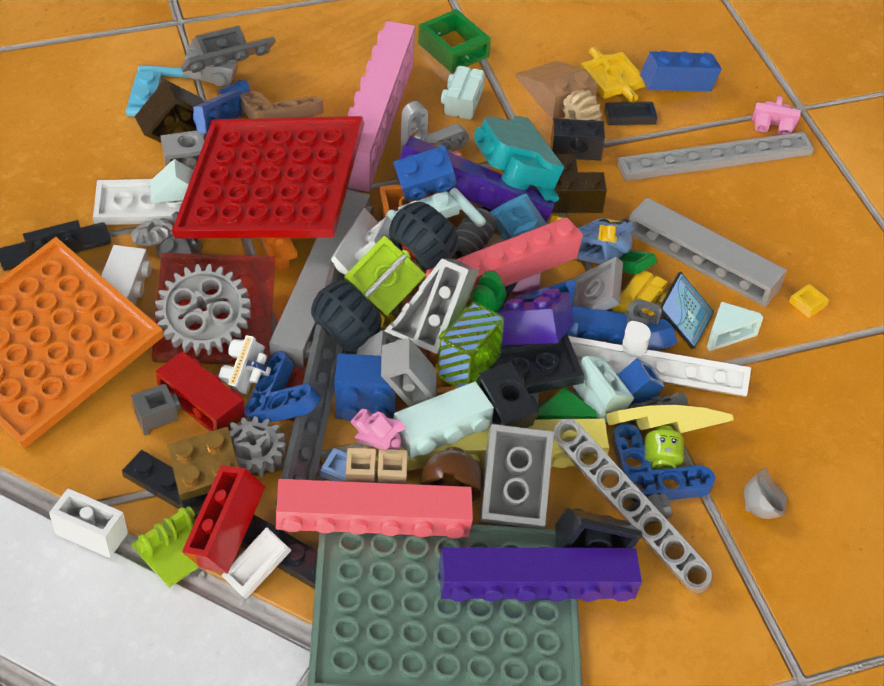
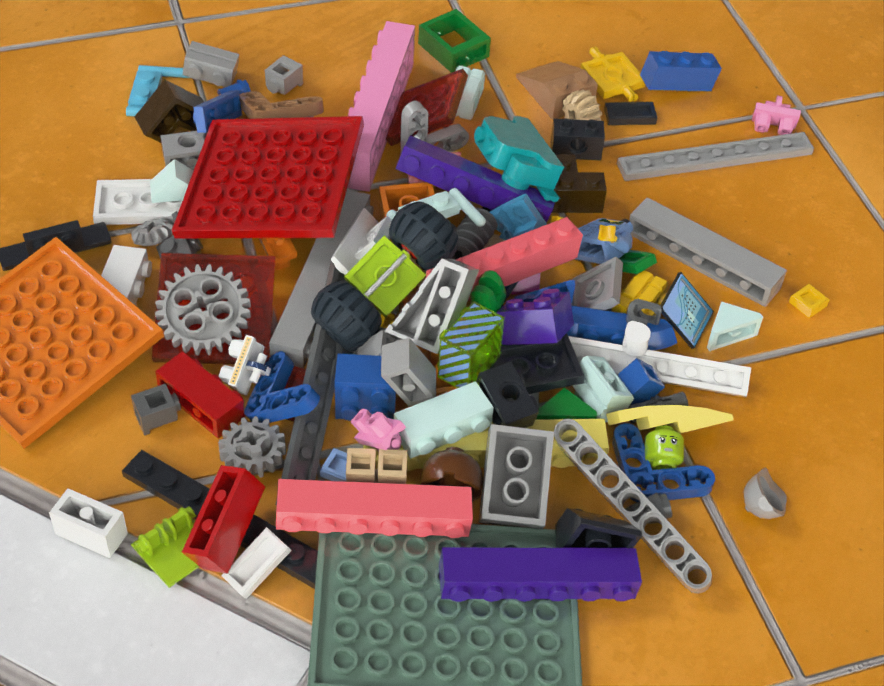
pearl gold plate [167,427,239,501] -> none
dark grey bracket [181,26,276,73] -> none
blue bracket [393,145,457,201] -> none
none -> light grey brick [265,55,303,95]
none -> clear red plate [386,68,468,146]

